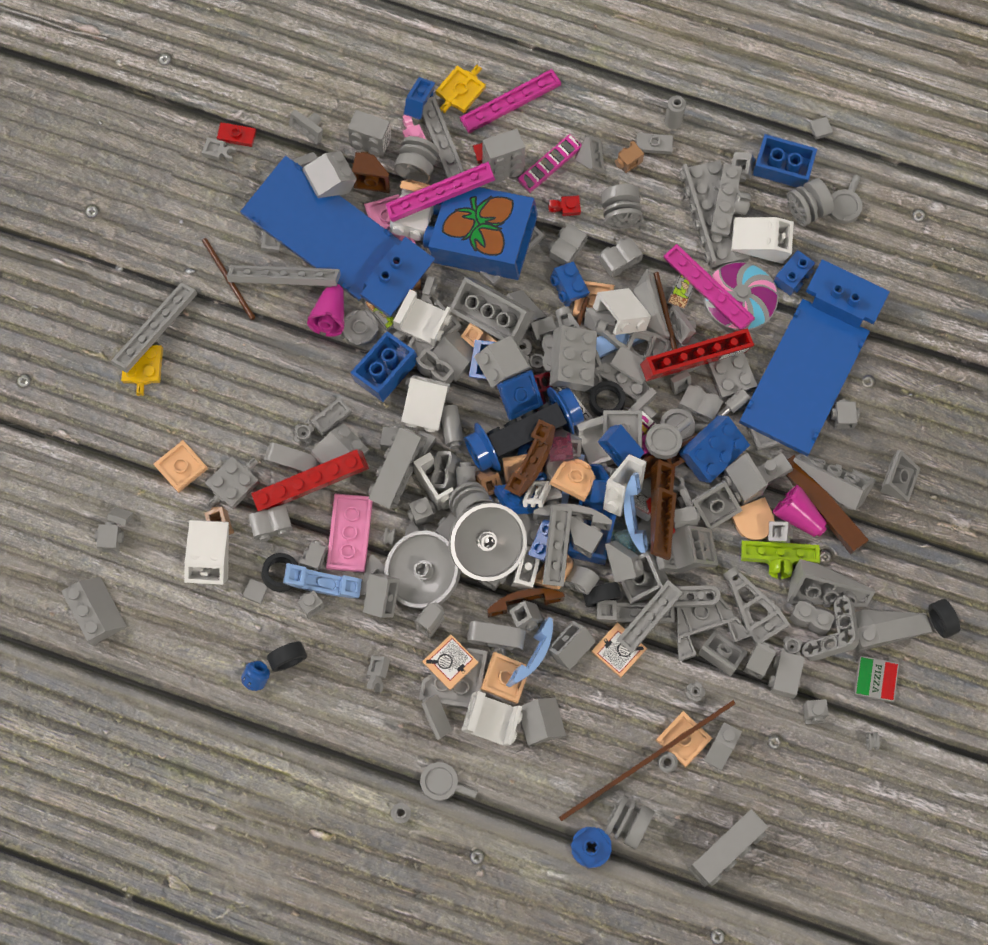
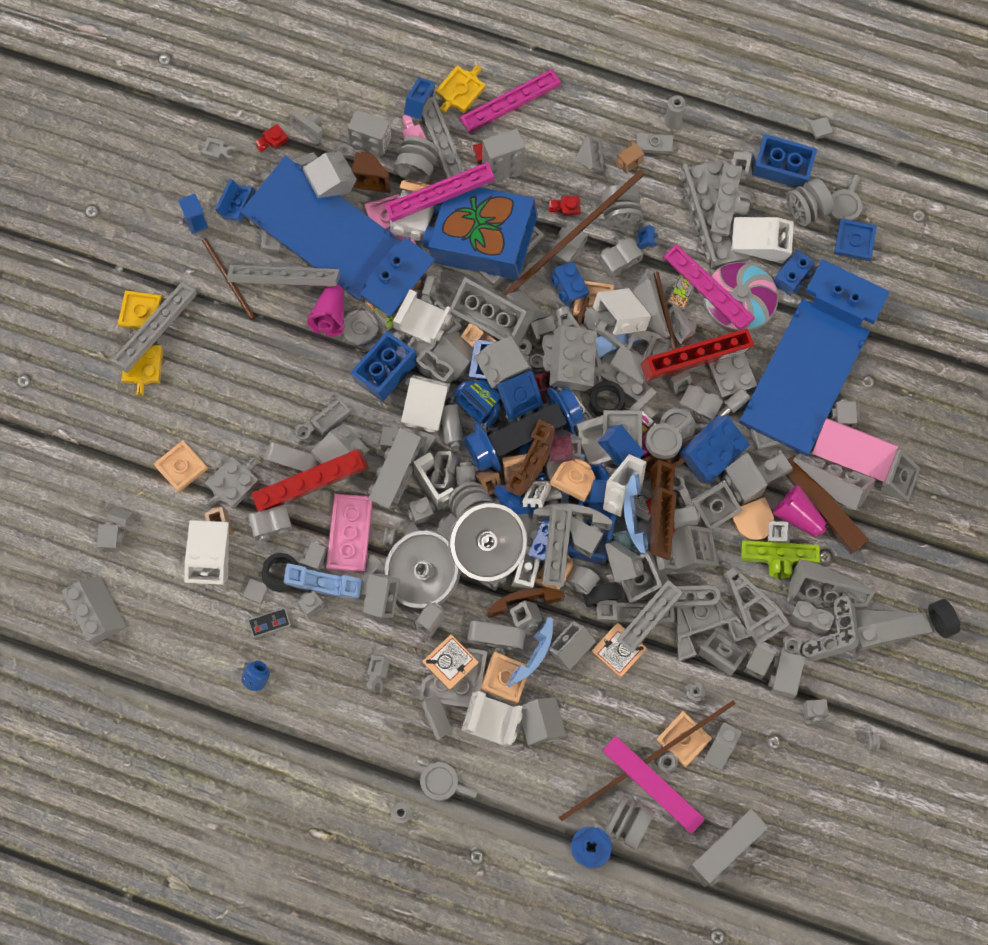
red plate [216,122,256,147] -> none
black tyre [267,641,307,672] -> none
tile [518,134,582,193] -> none
tile [854,656,899,703] -> none
none -> yellow tile [118,290,162,330]
none -> blue panel [178,193,208,234]
none -> blue bracket [215,179,256,222]
none -> tile [248,608,291,639]
none -> red plate [255,124,288,152]
none -> blue torso [445,379,501,435]
none -> reddish brown piece [502,170,645,296]
none -> dark pink tile [602,736,705,834]
none -> blue tile [637,225,658,250]
none -> bright pink tile [812,418,899,482]
none -> blue plate [834,219,877,261]

